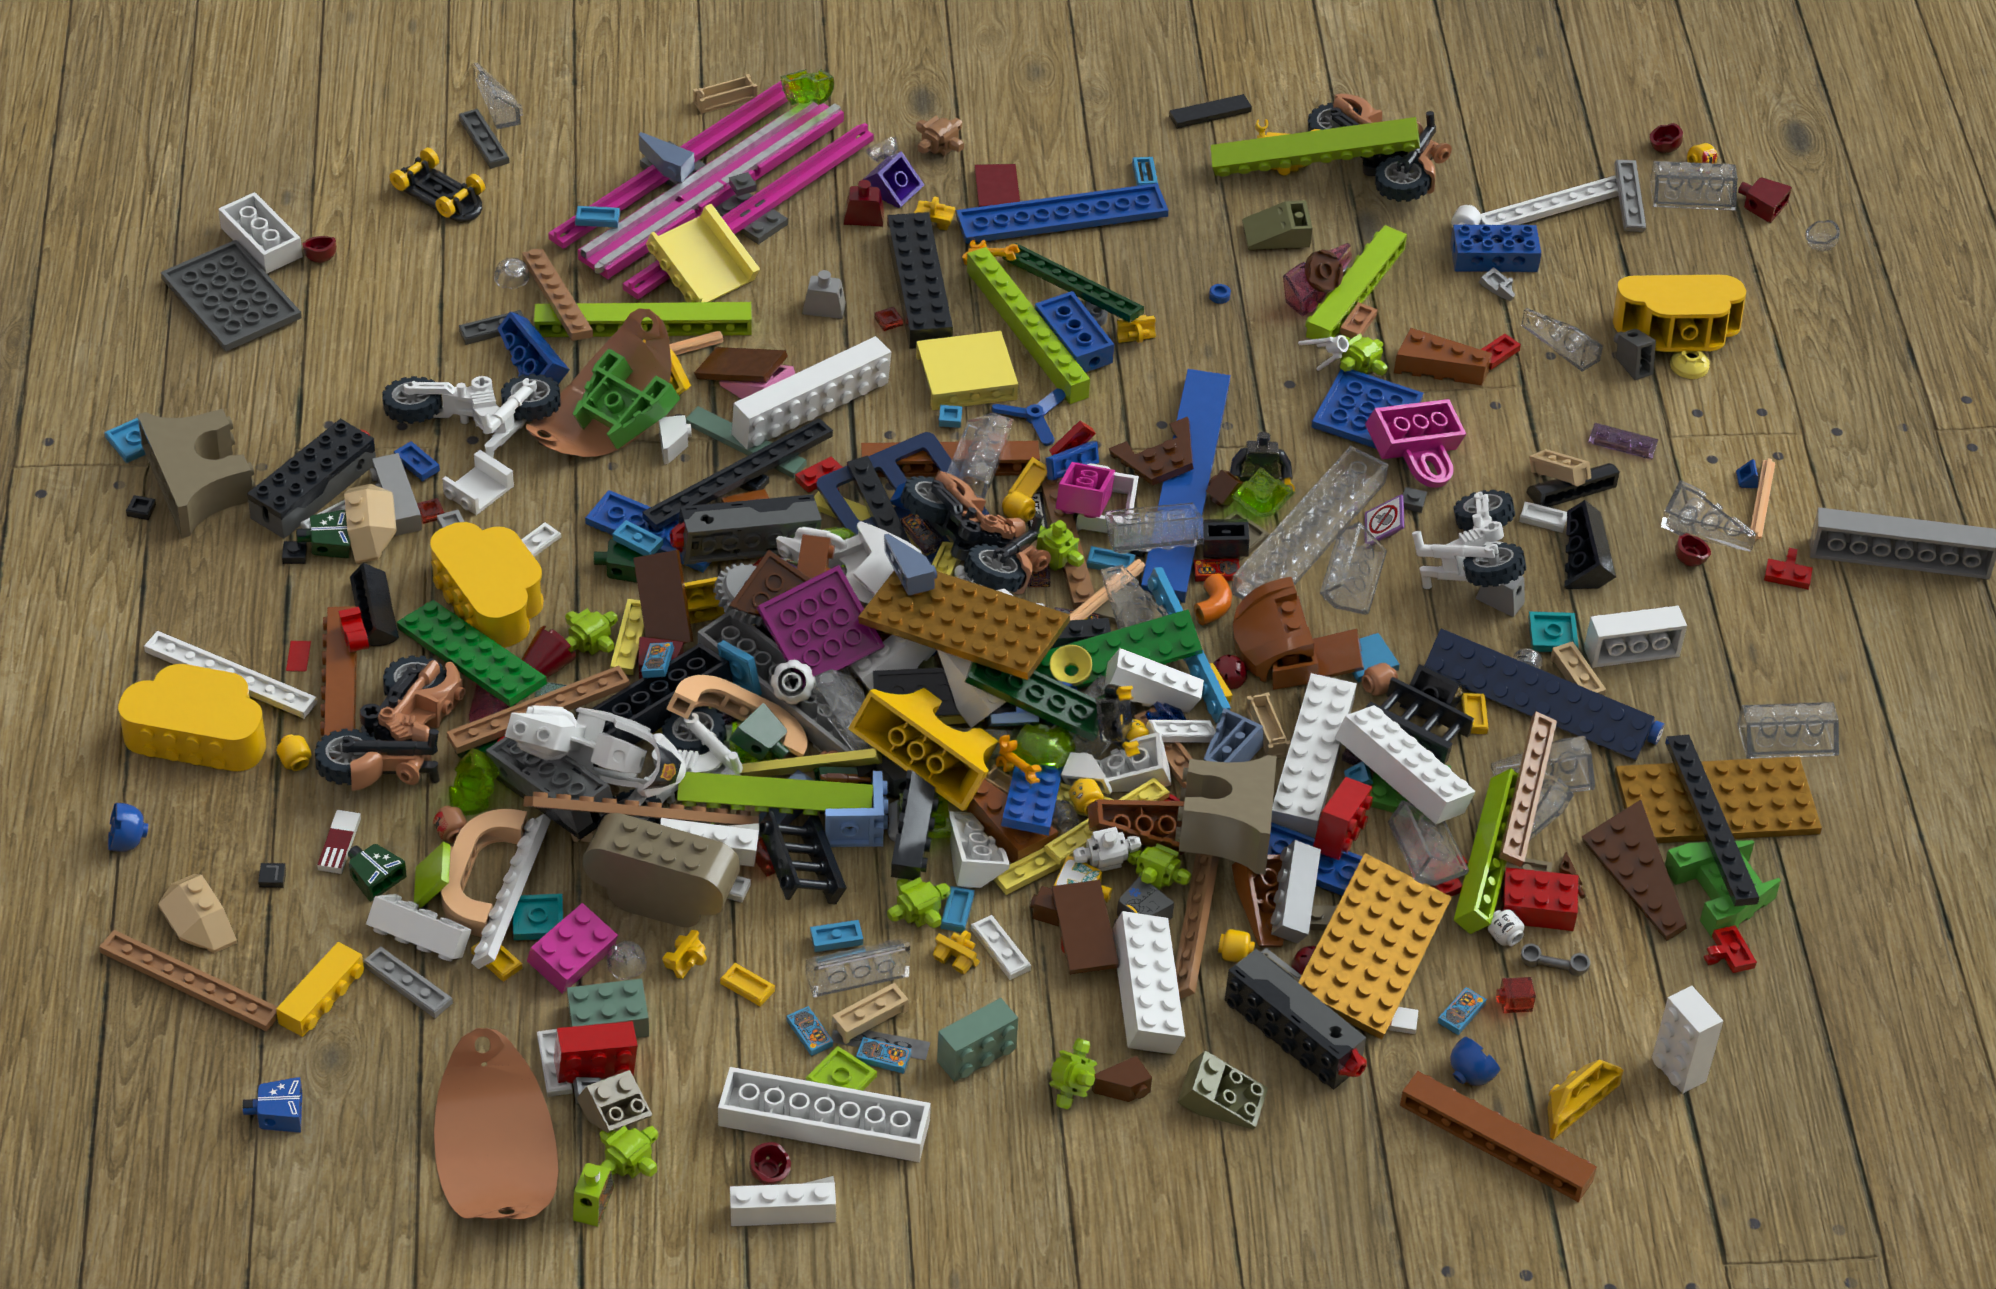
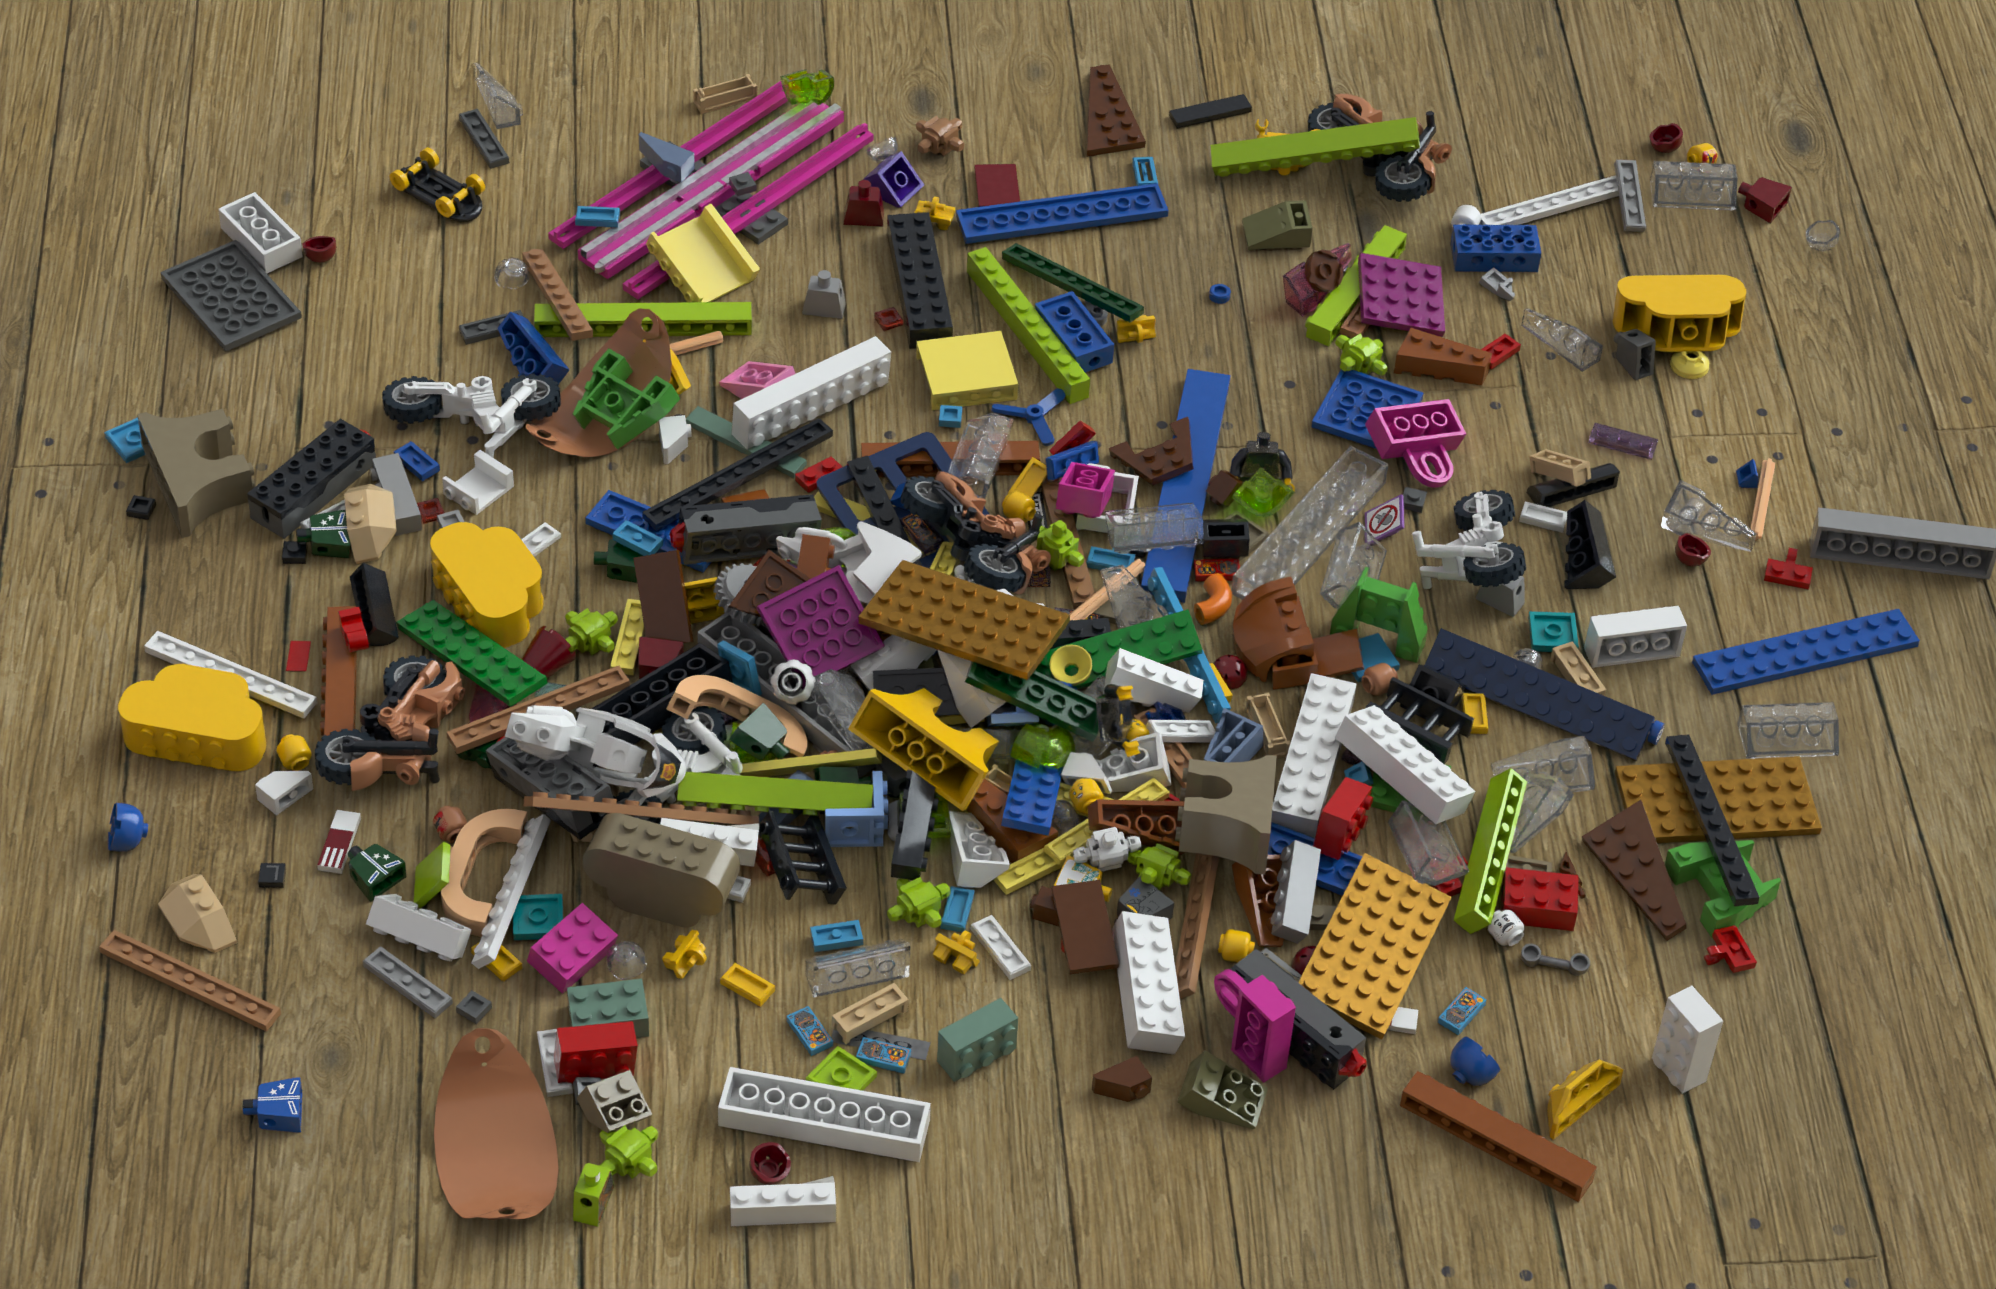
yellow brick [276,942,364,1037] -> none
clear neon green brick [449,748,499,816] -> none
dark azure tile [641,642,674,678] -> none
reddish brown tile [694,347,788,383] -> none
black tile [739,474,769,492] -> none
reddish brown hand [820,773,871,784] -> none
sand blue slope [884,534,937,596] -> none
light orange bar [962,240,1020,265] -> none
light orange bar [996,735,1042,784] -> none
lime piece [1049,1038,1098,1110] -> none
white plant [1298,335,1349,371] -> none
clear red brick [1496,977,1536,1013] -> none
plate [1499,712,1557,867] -> none
none -> white slope [255,771,313,815]
none -> dark grey plate [456,990,492,1024]
none -> reddish brown wing [1087,64,1146,157]
none -> dark pink brick [1214,969,1296,1083]
none -> bright green wedge [1330,567,1428,663]
none -> magenta plate [1358,253,1445,337]
none -> blue plate [1692,609,1920,695]

